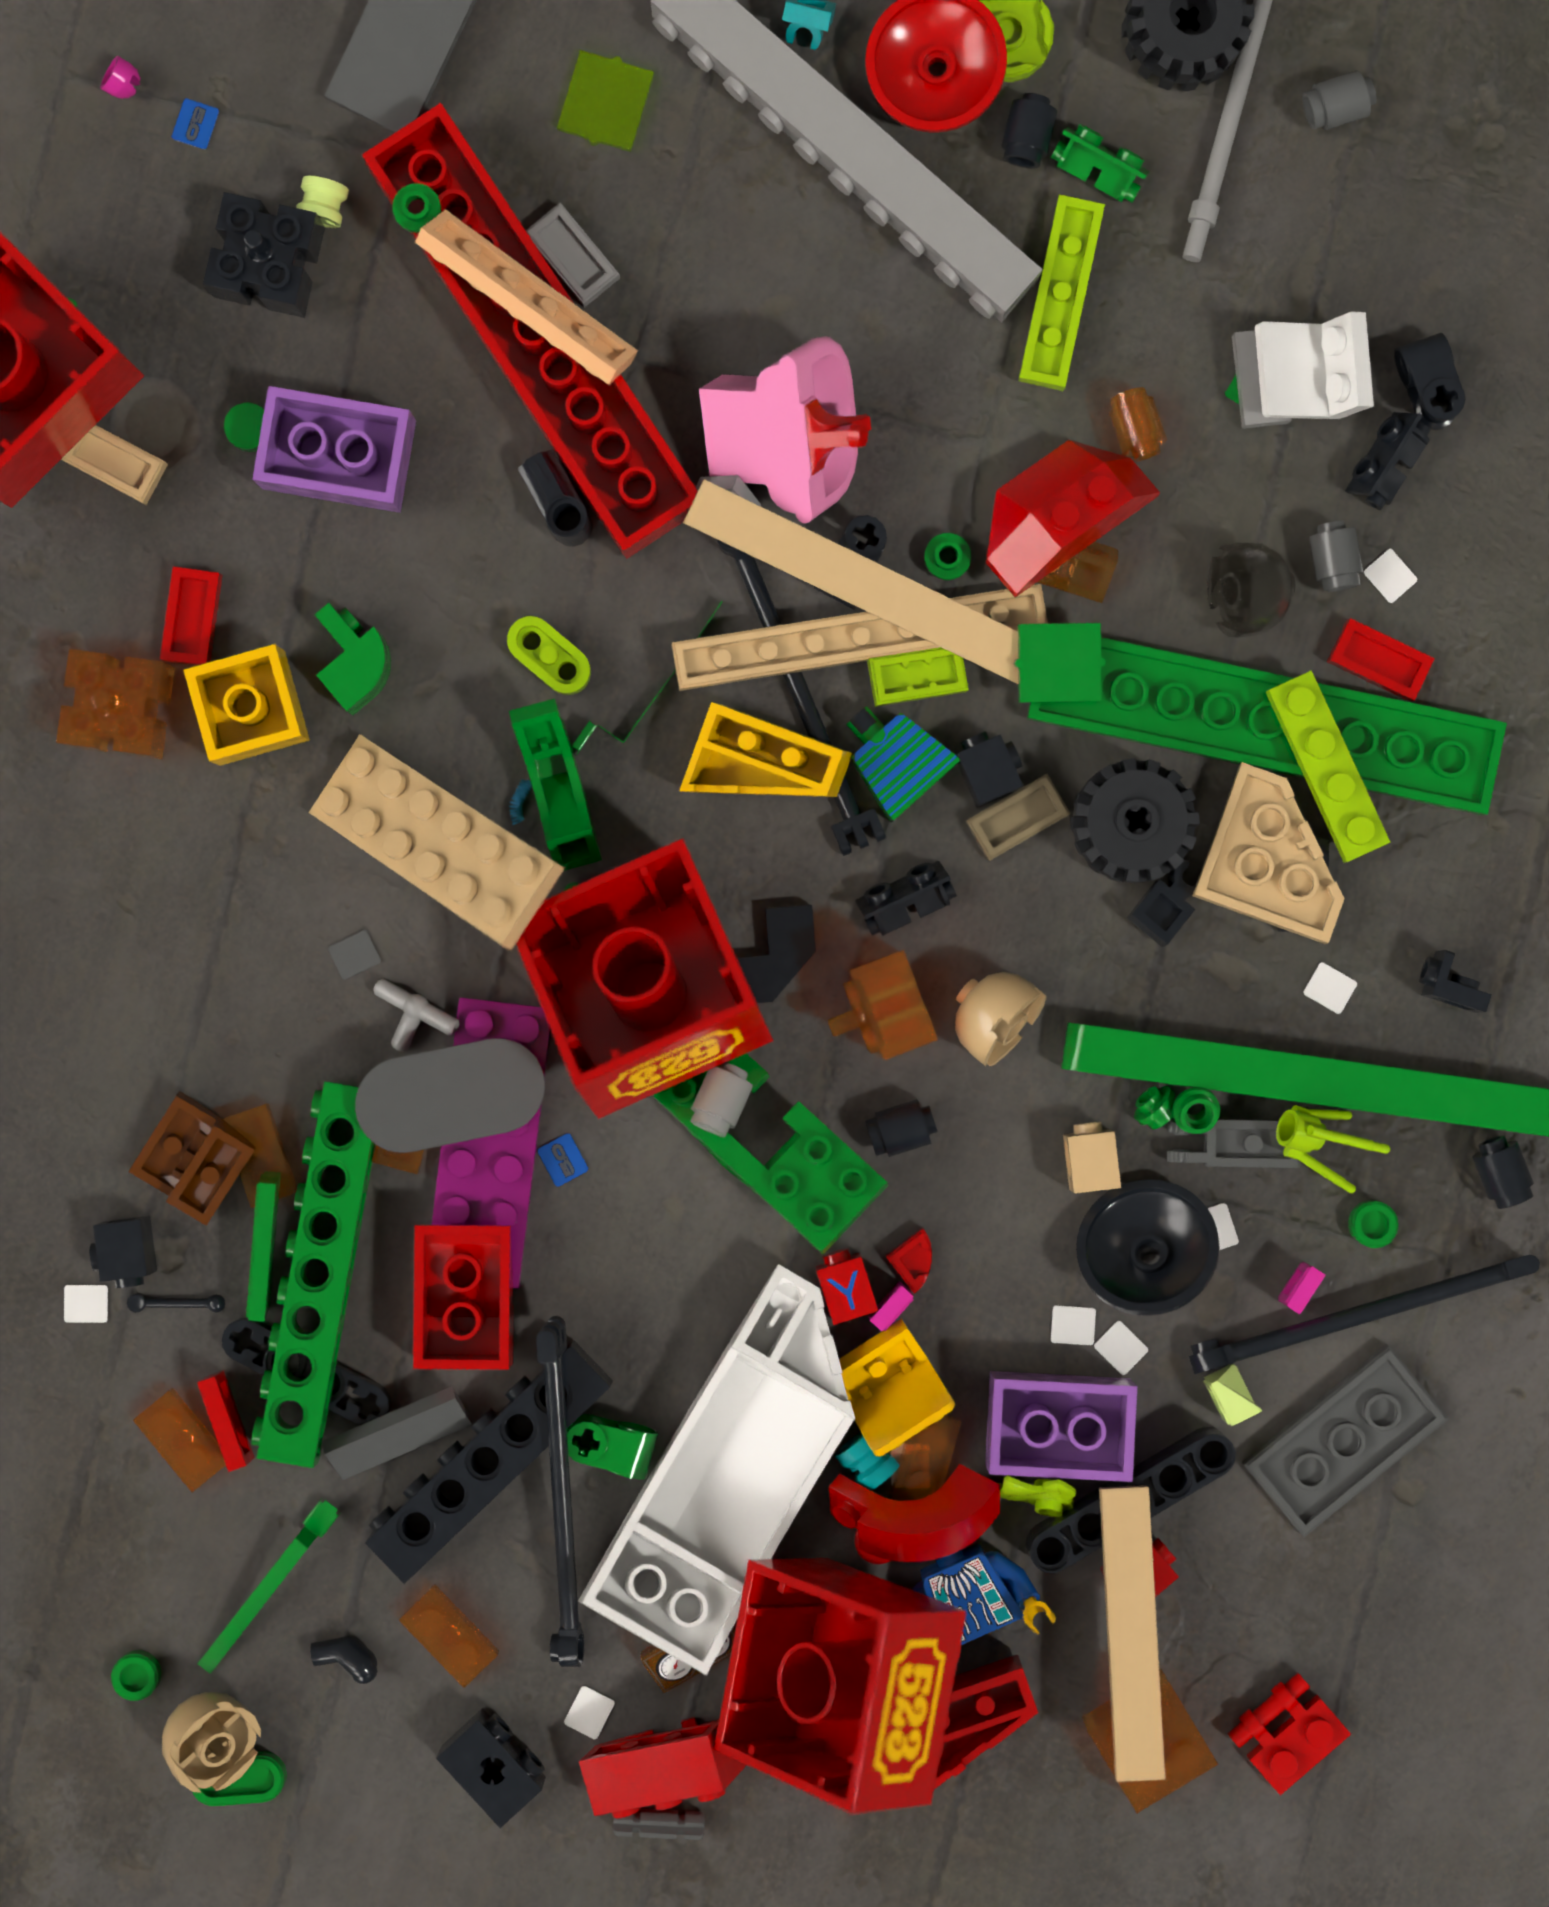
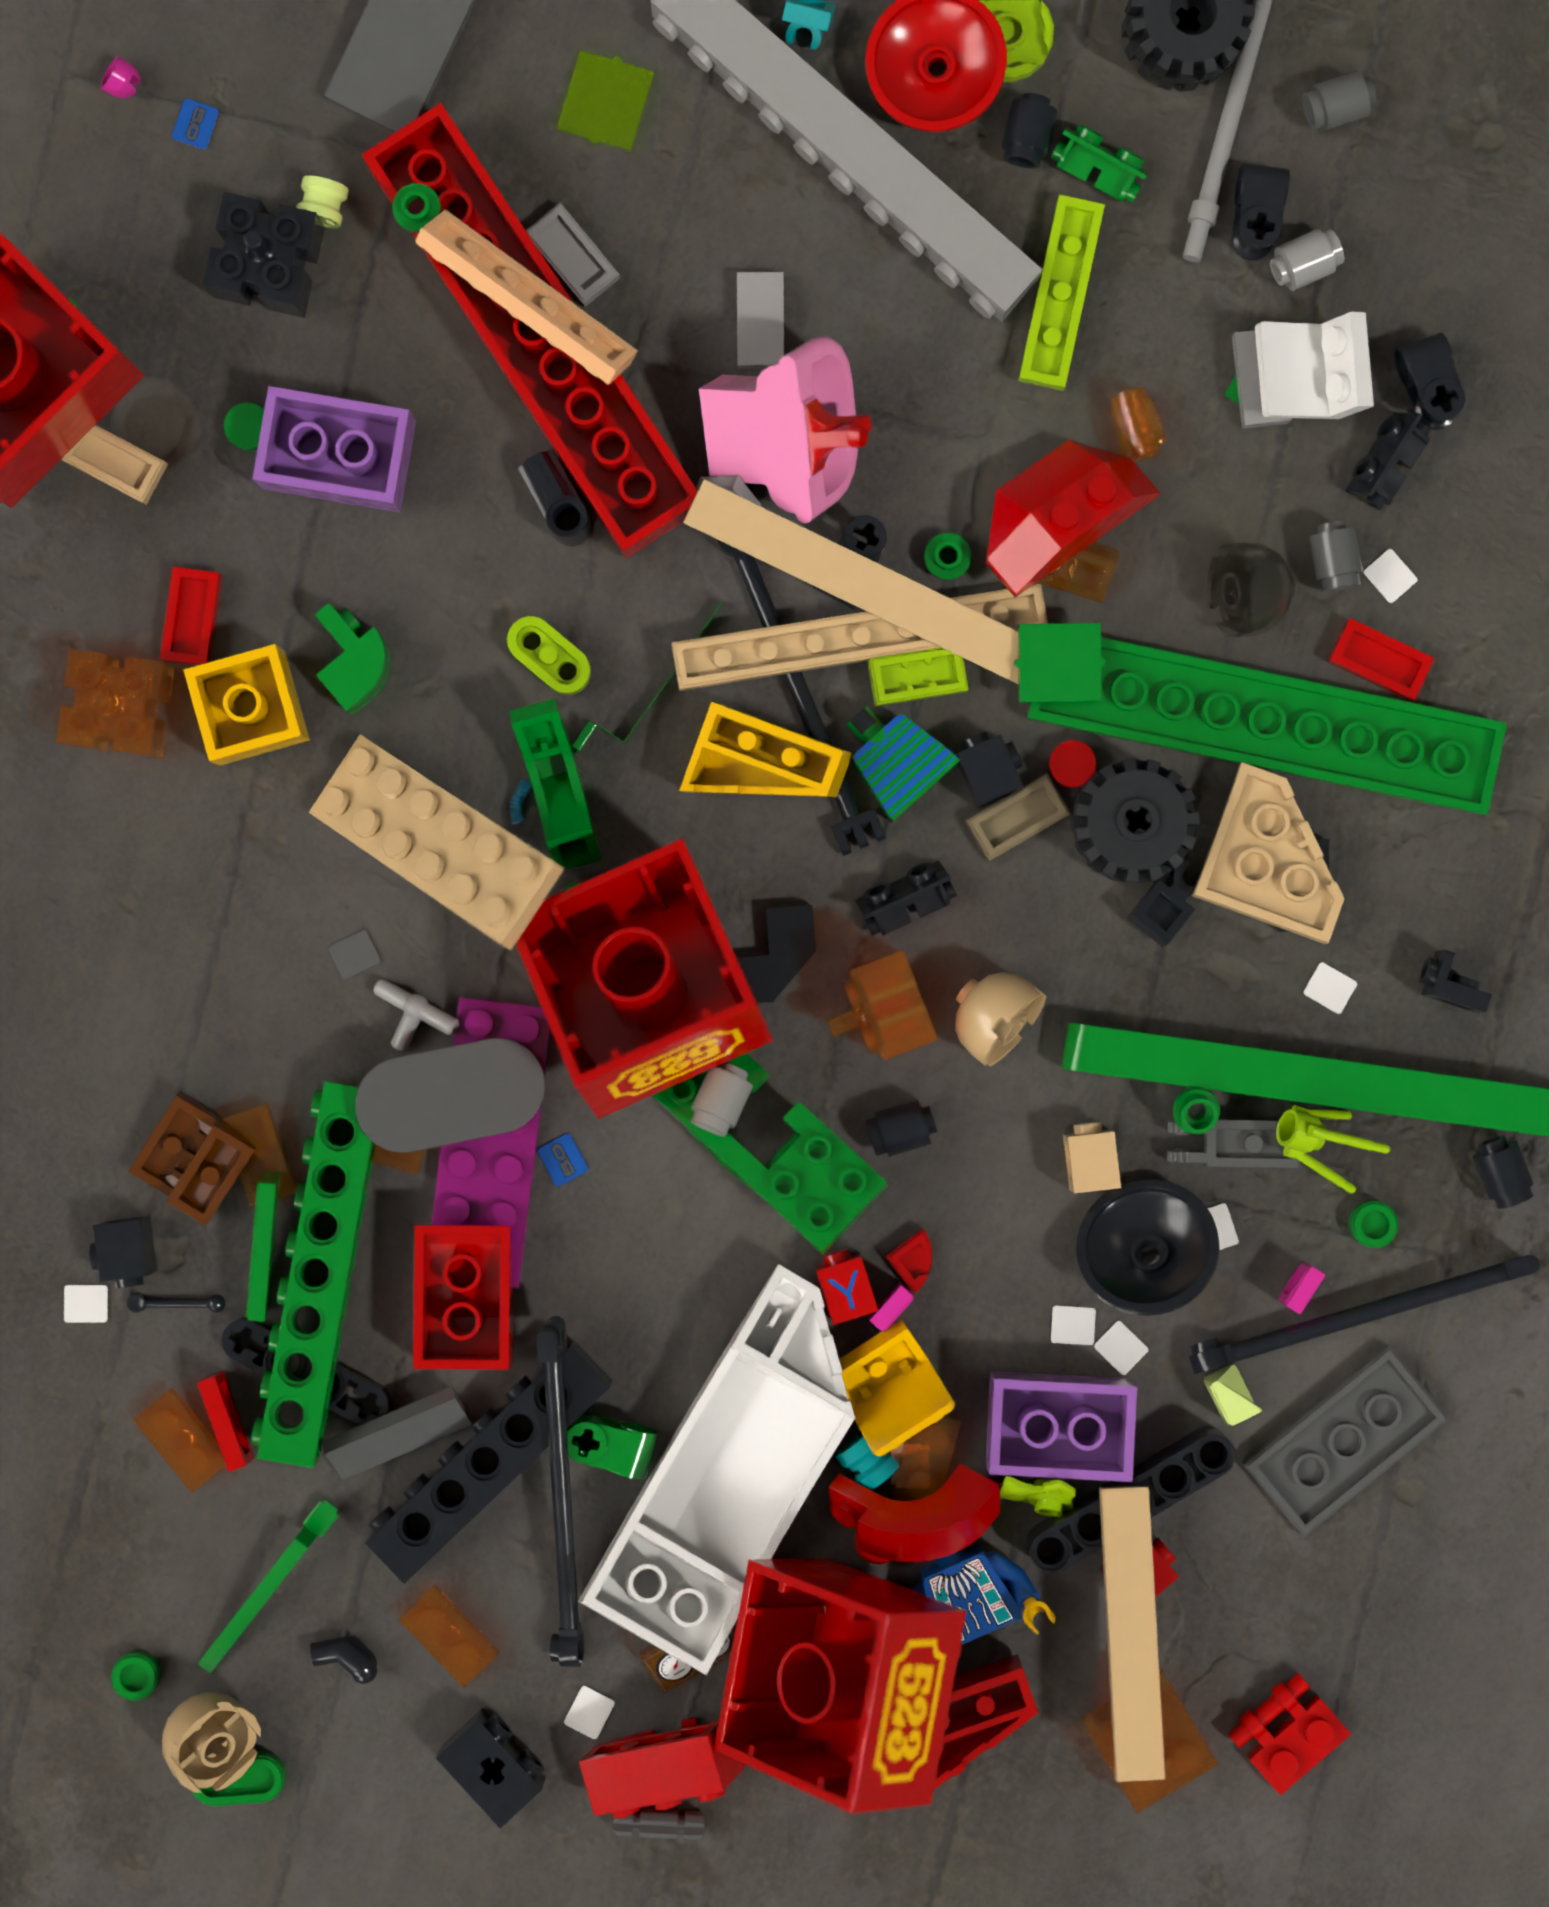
green plate [1134,1086,1175,1130] -> none
lime plate [1266,670,1391,863] -> none
none -> light grey tile [737,272,784,370]
none -> red tile [1048,740,1096,788]
none -> black piece [1232,163,1290,261]
none -> light grey brick [1270,229,1345,291]

